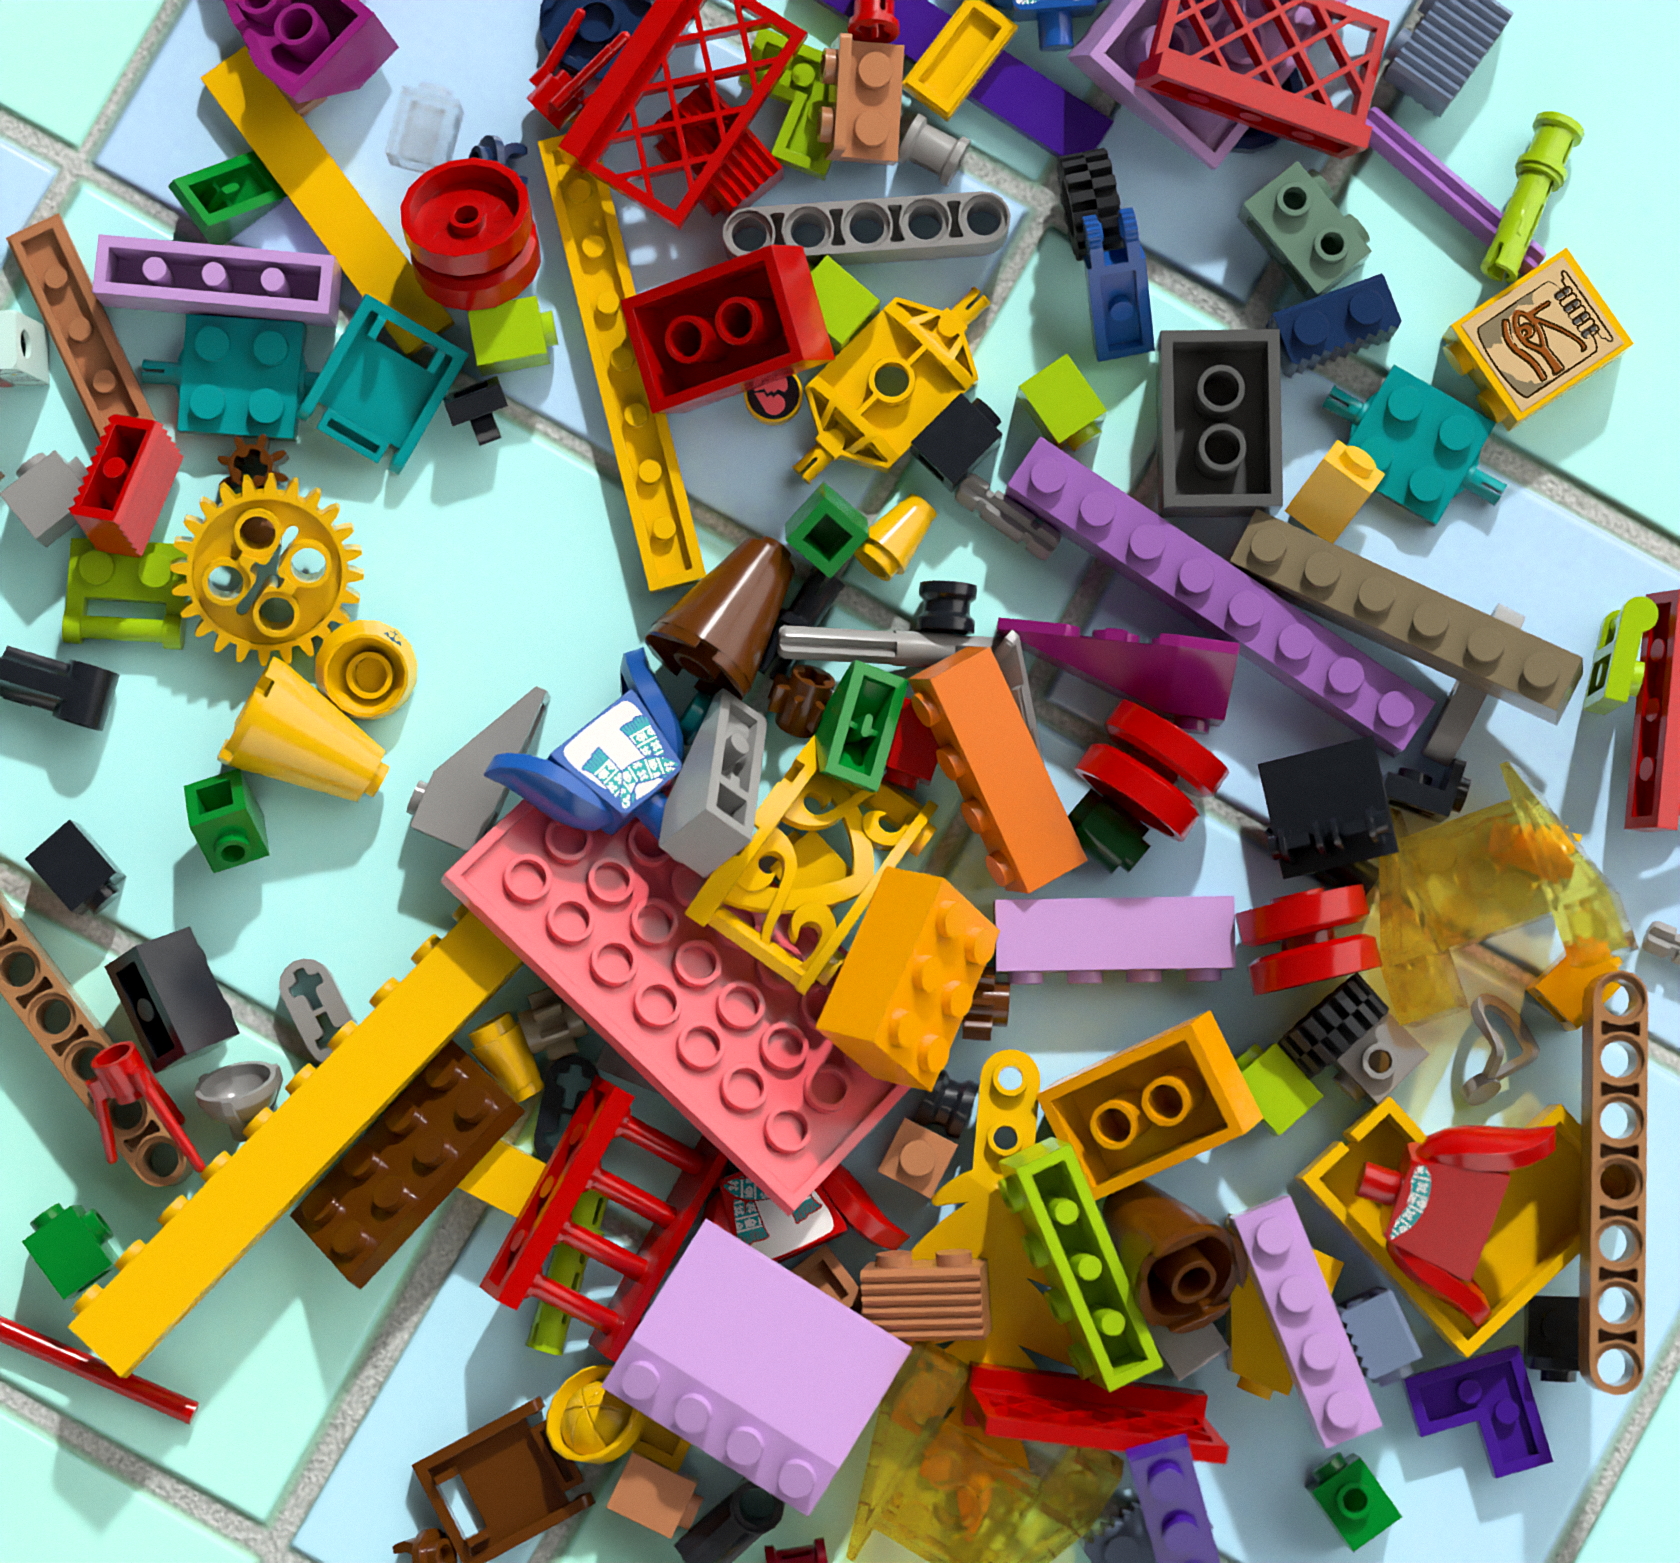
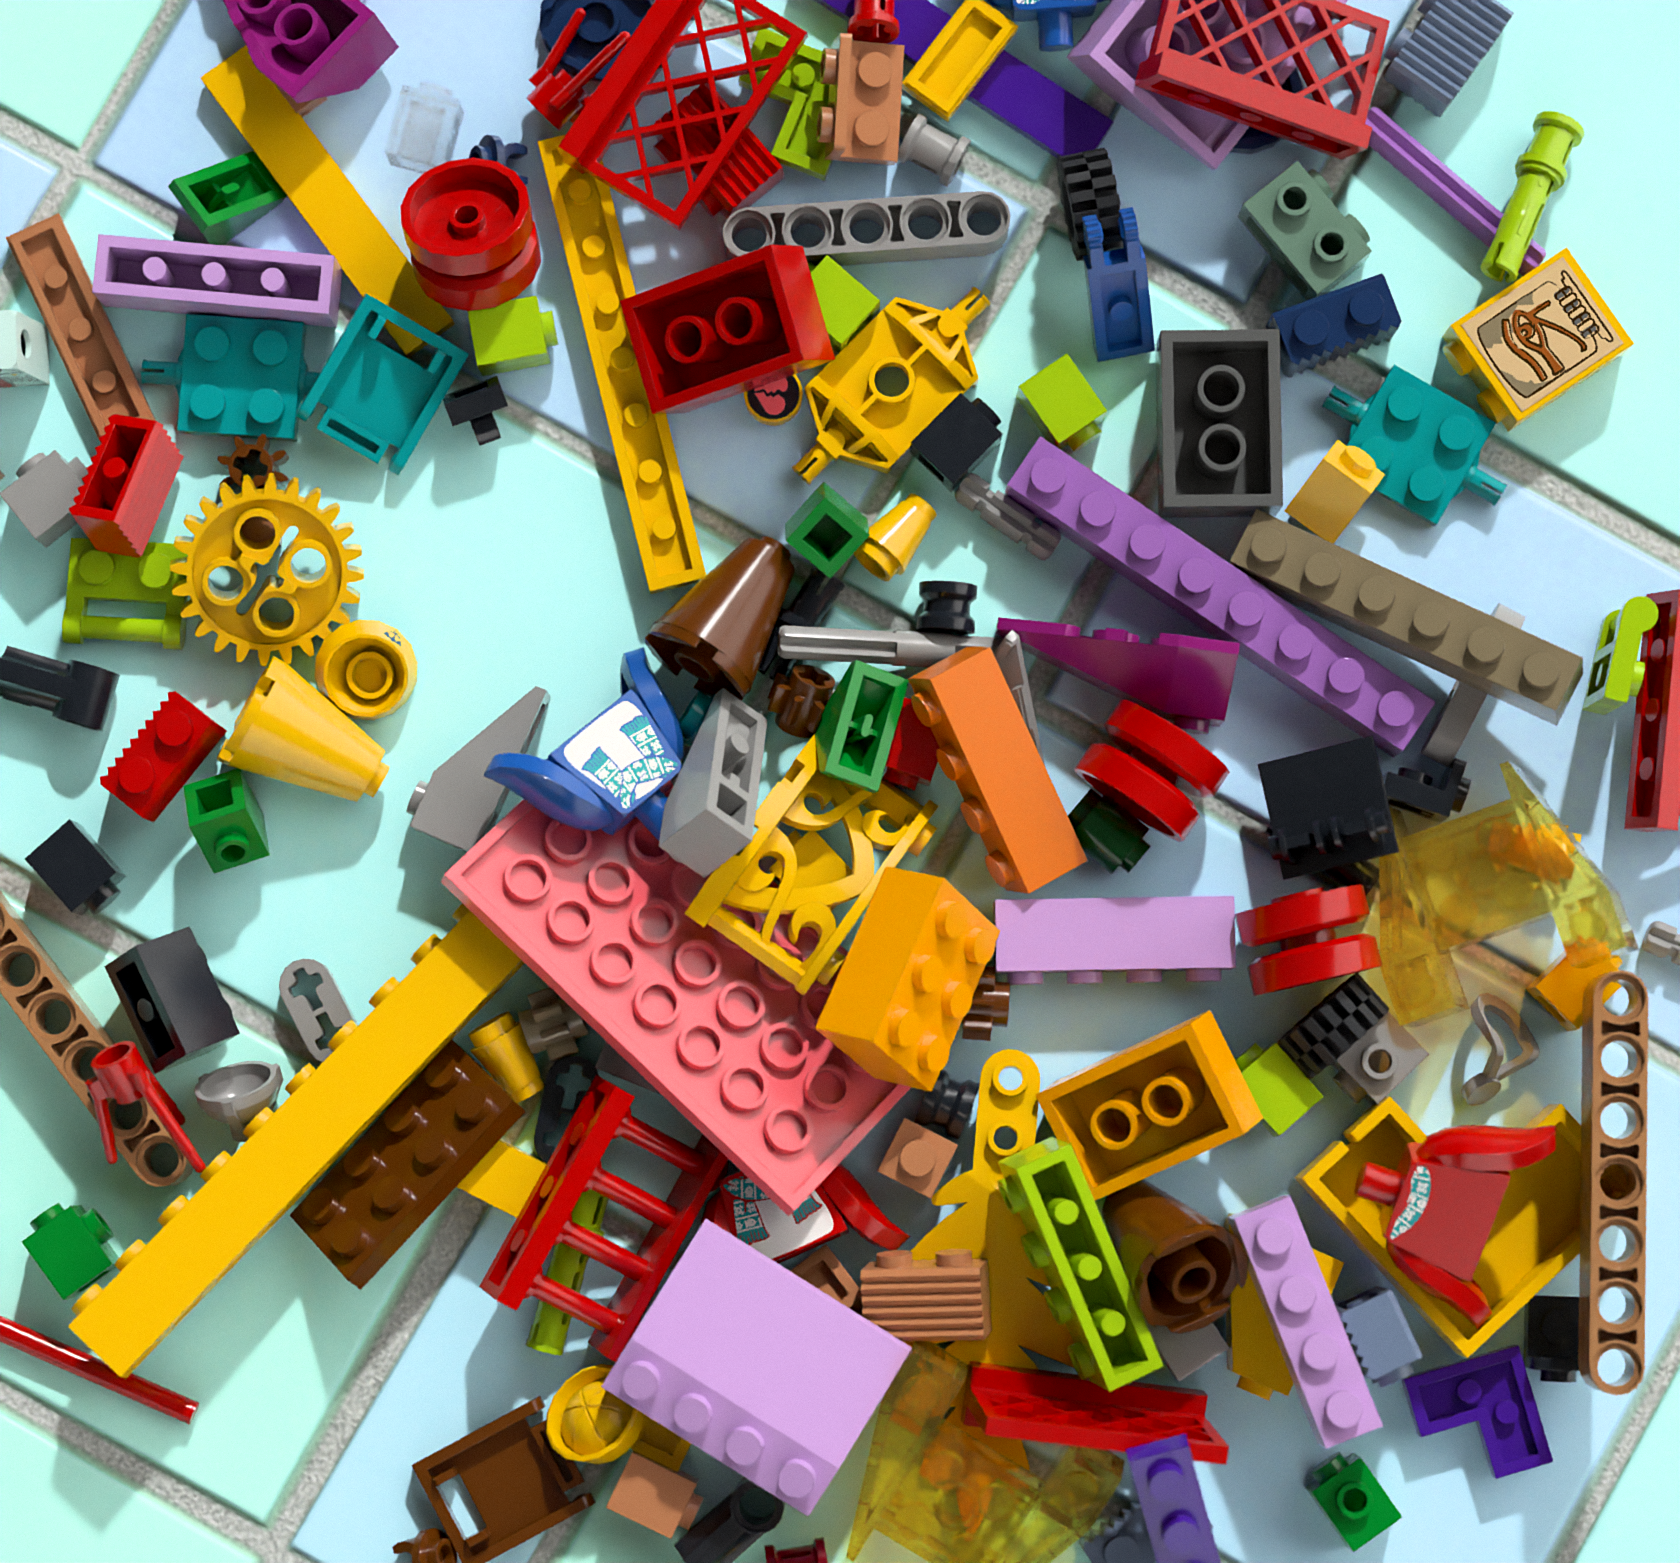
none -> red brick [100,691,227,823]

